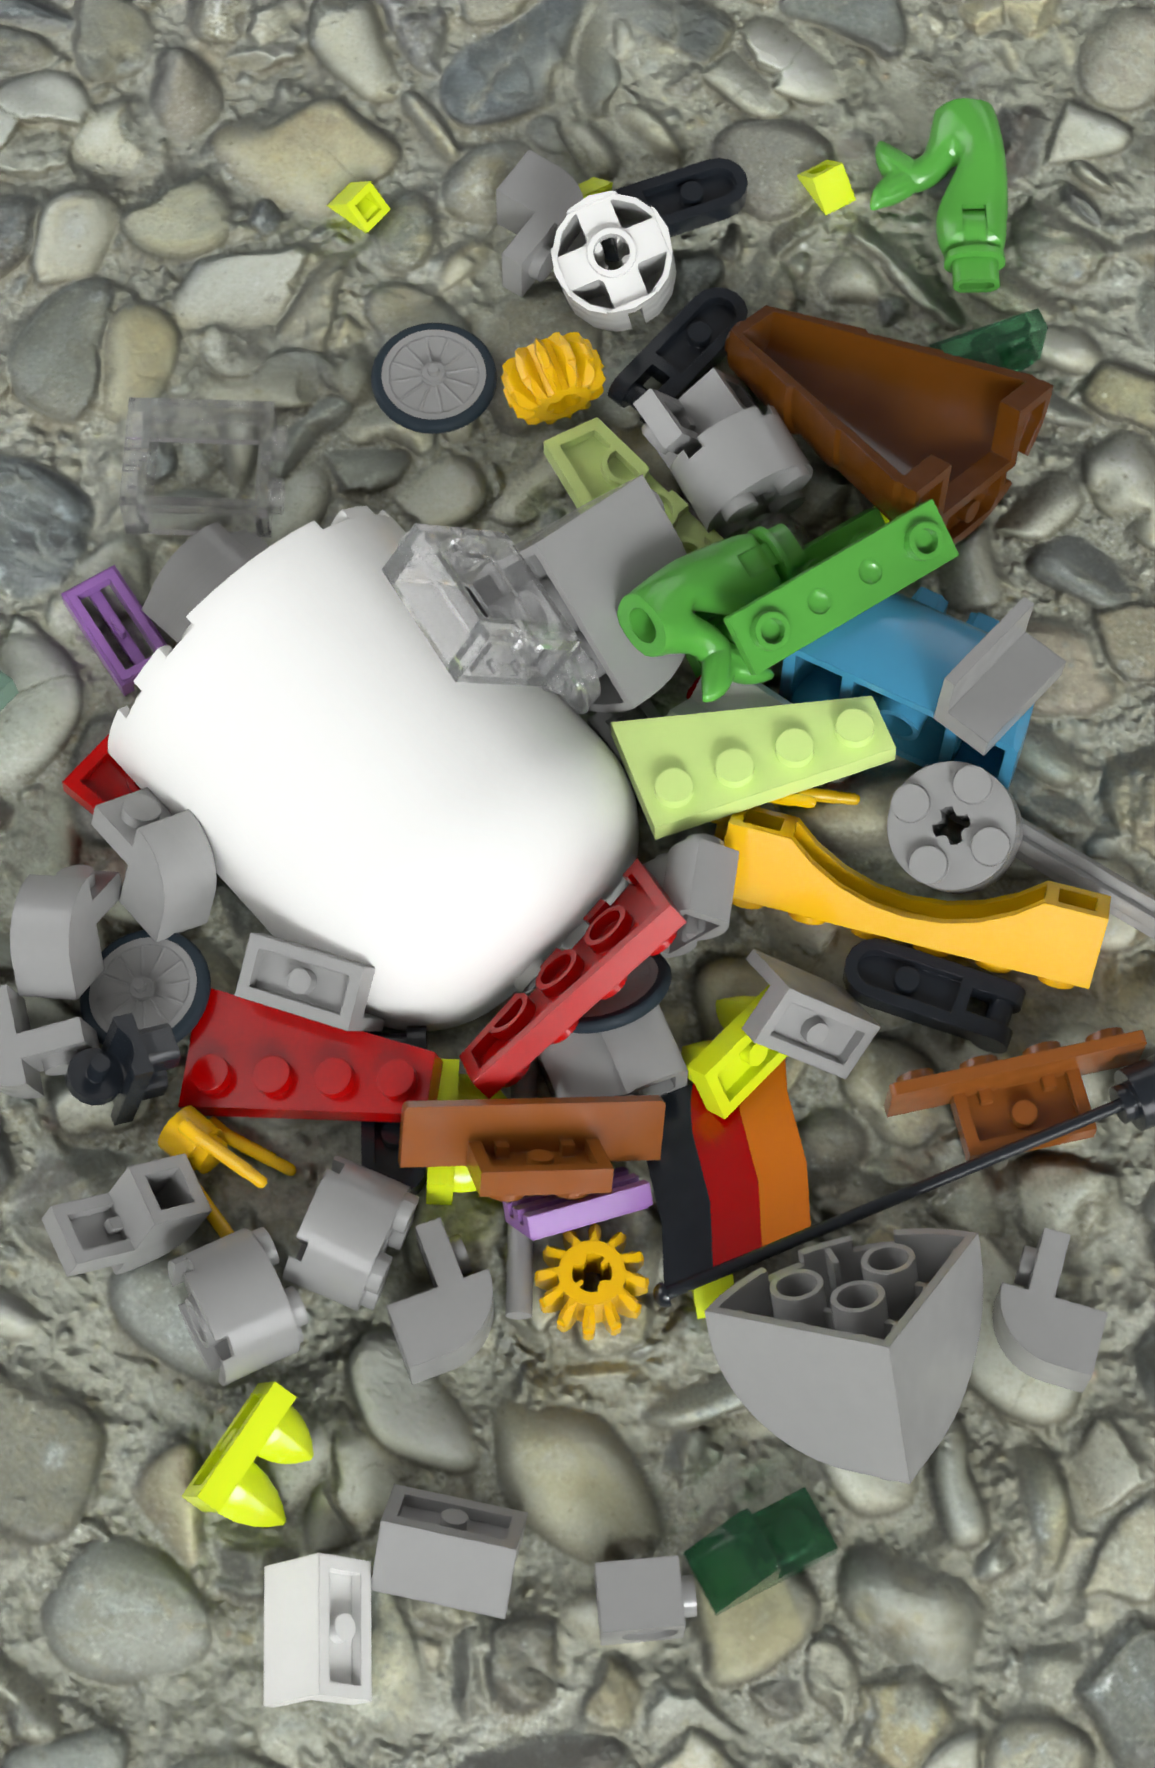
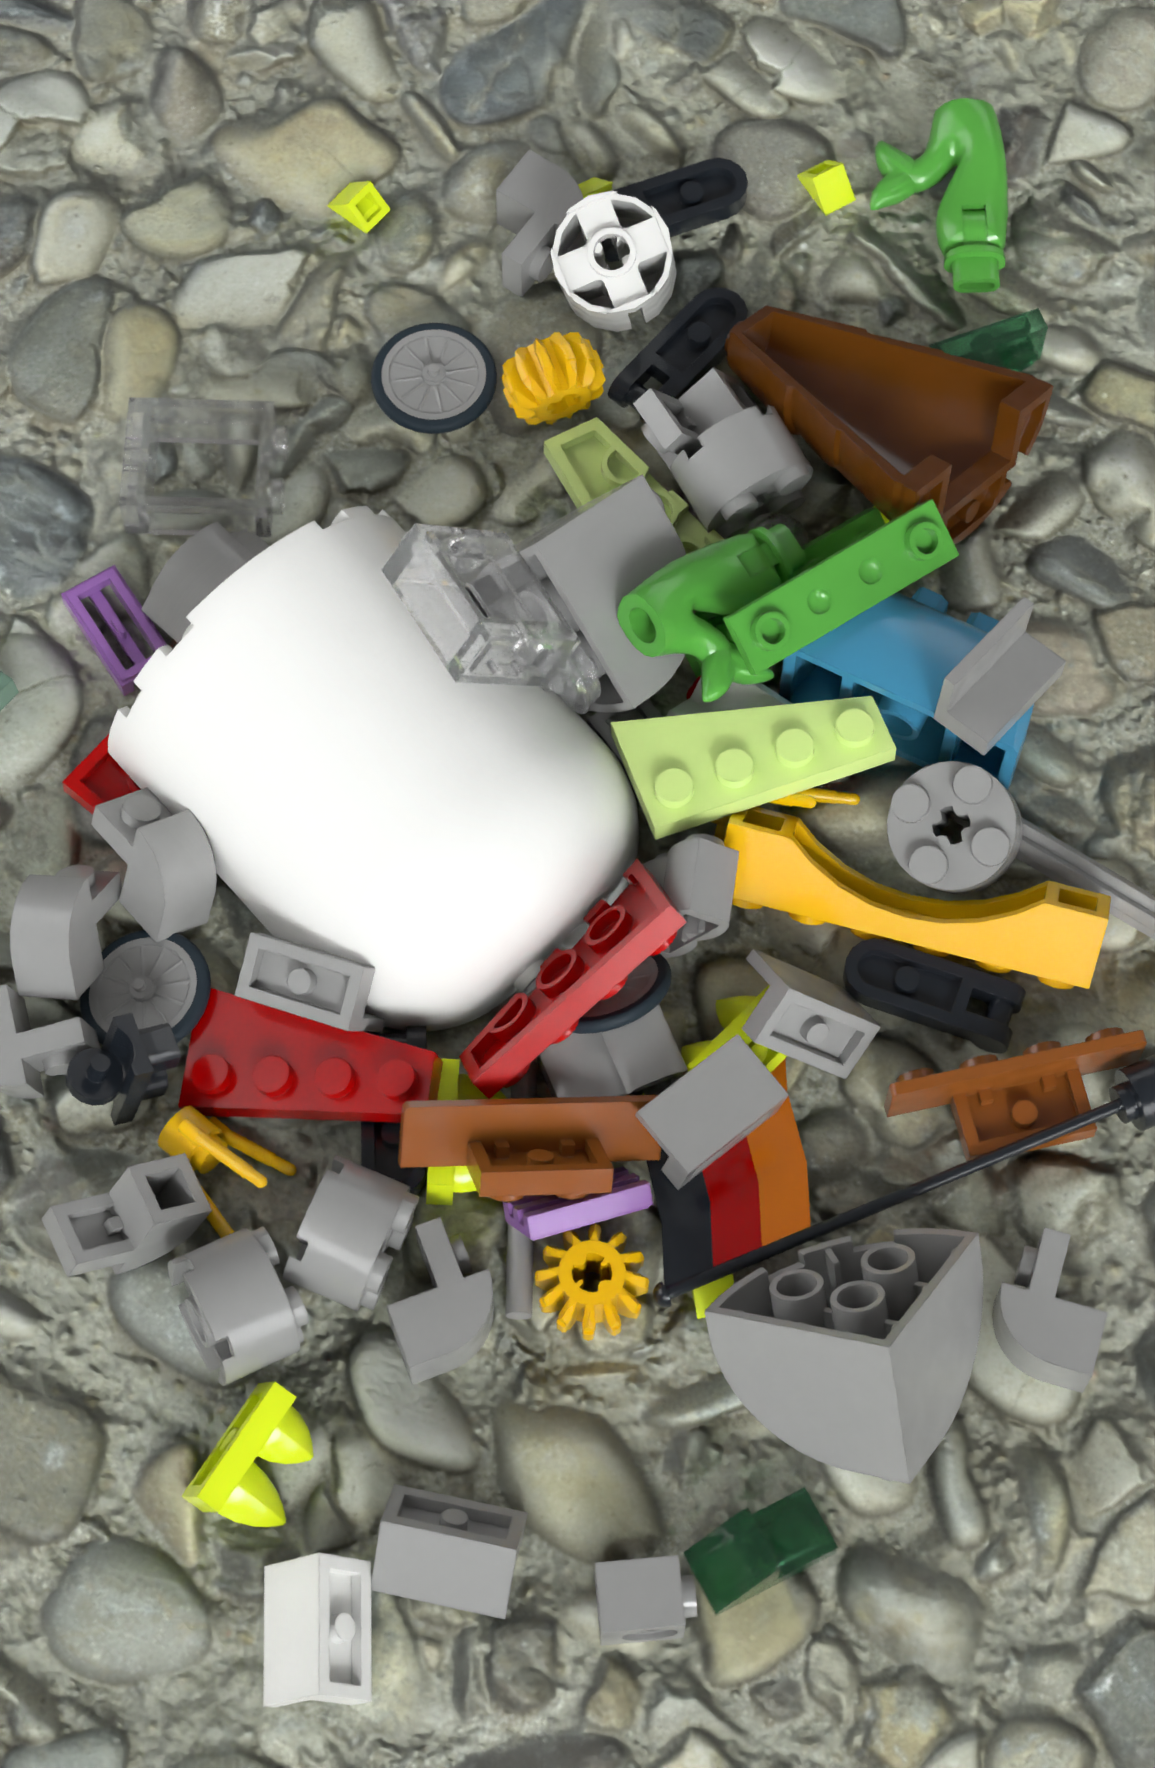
none -> light grey panel [635,1034,789,1190]

